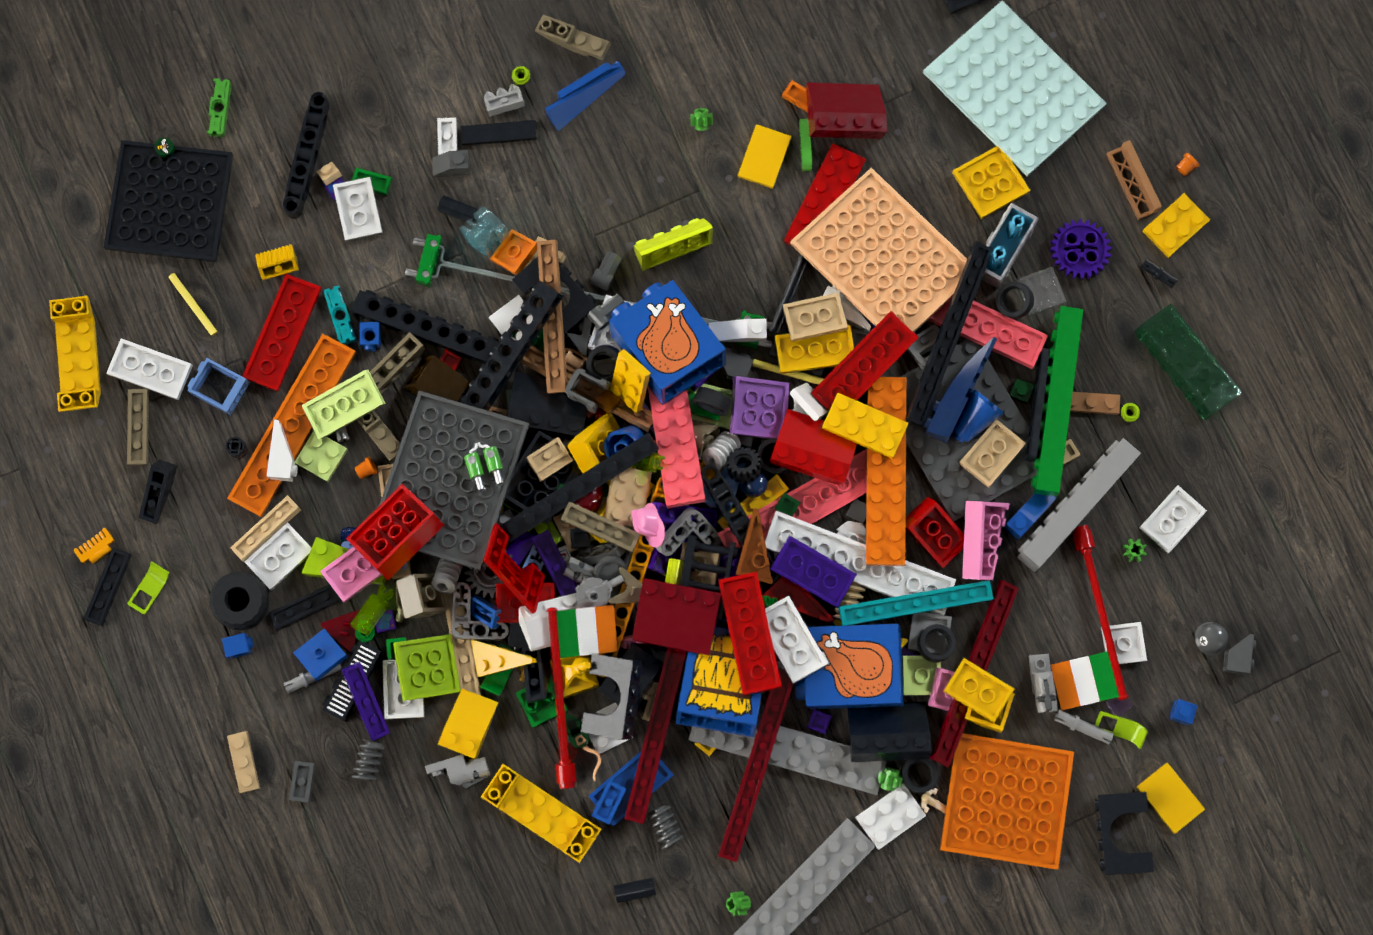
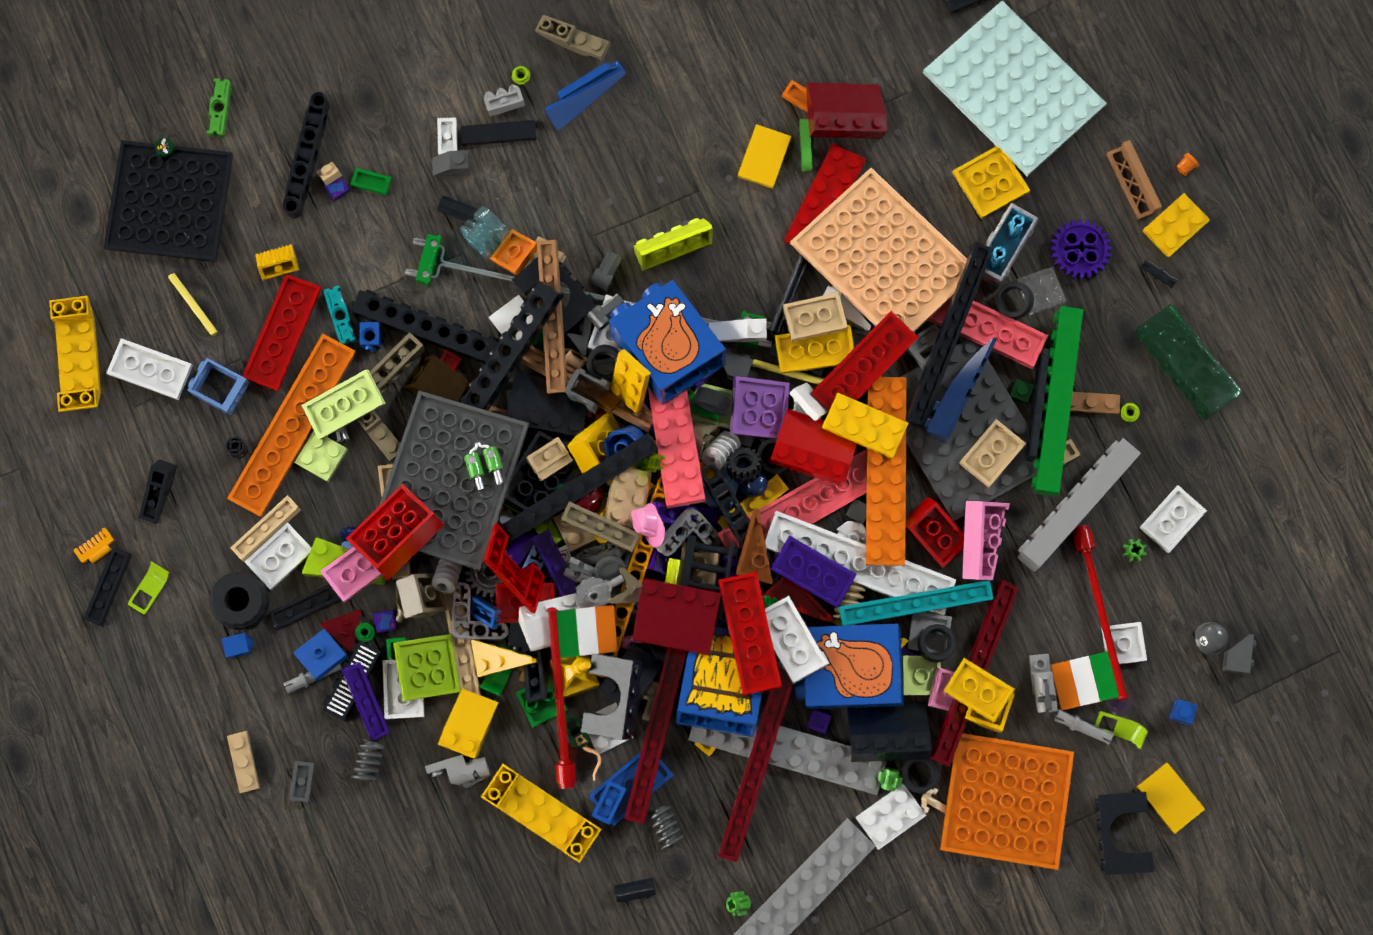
dark tan plate [127,389,149,466] -> none
white slope [267,419,298,482] -> none
white plate [333,177,383,241] -> none
clear neon green plate [350,584,394,636] -> none
orange piece [355,456,378,479] -> none
black tile [570,528,591,549] -> none
bright green gear [691,108,713,131] -> none
dark green tile [774,493,801,517] -> none
blue cone [953,389,1004,443] -> none
blue slope [1004,494,1057,540] -> none

